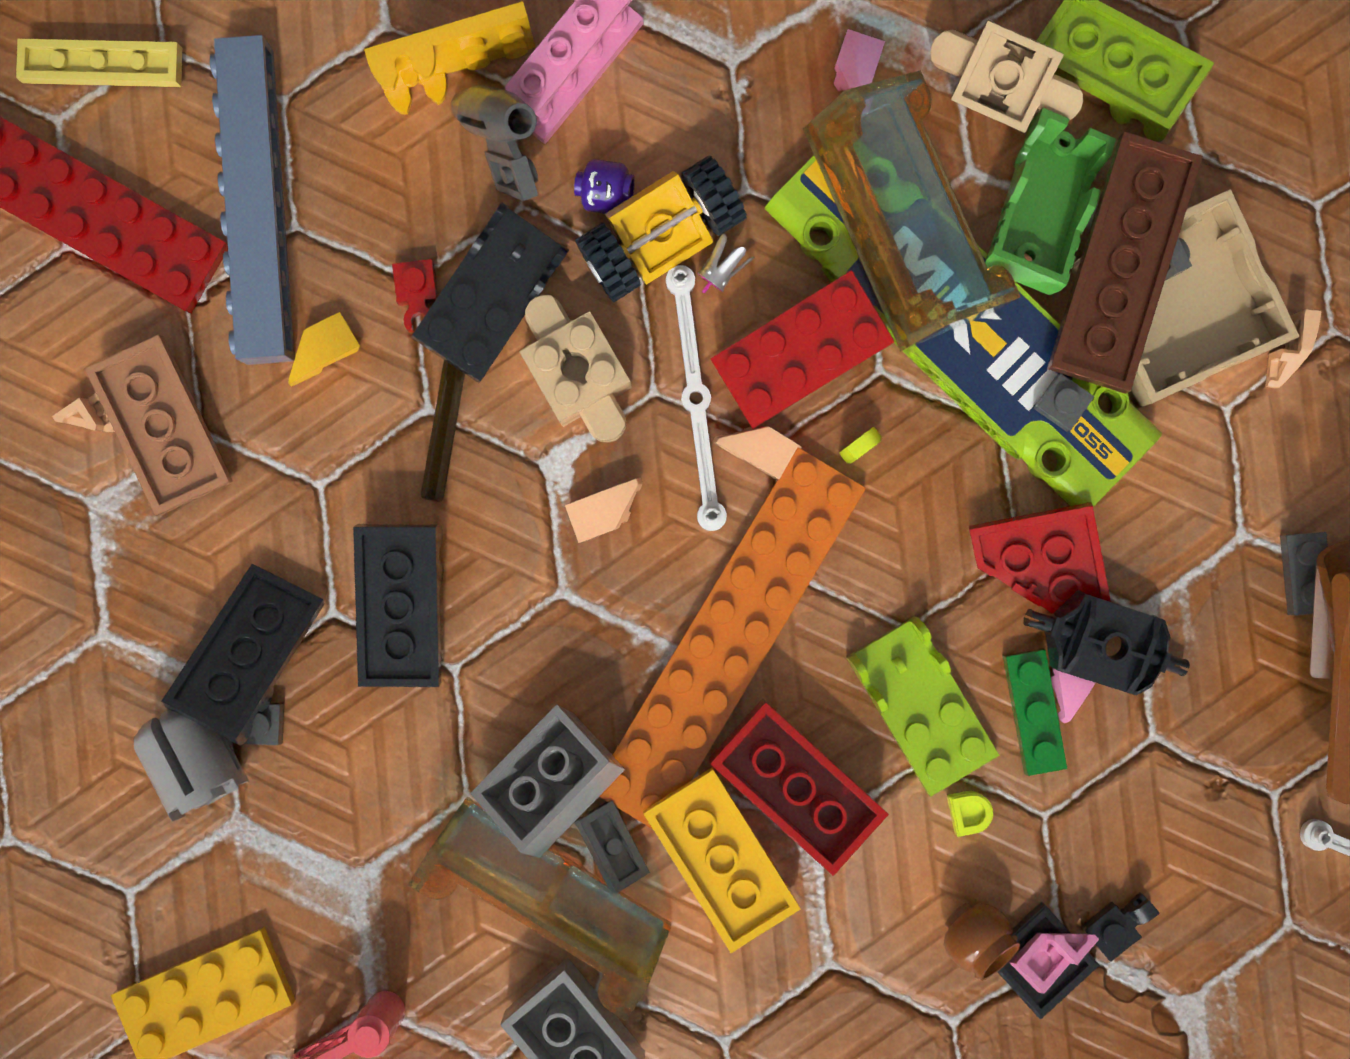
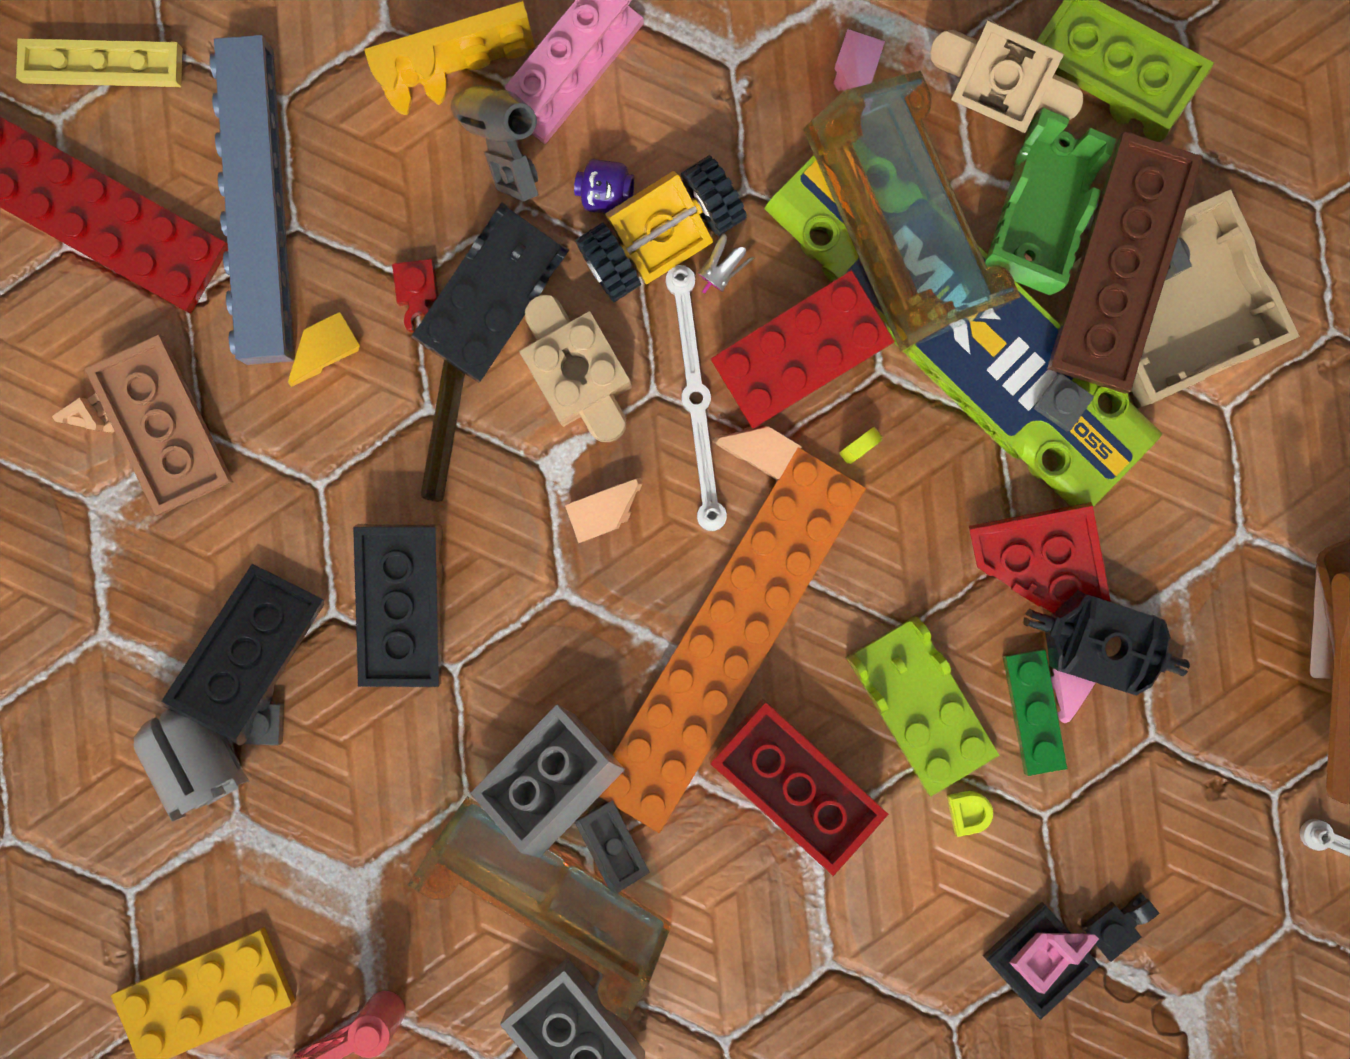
yellow hinge [643,767,800,953] -> none
dark orange piece [944,903,1020,981] -> none
light nougat slope [1265,309,1321,388] -> none
dark grey plate [1280,532,1328,615] -> none

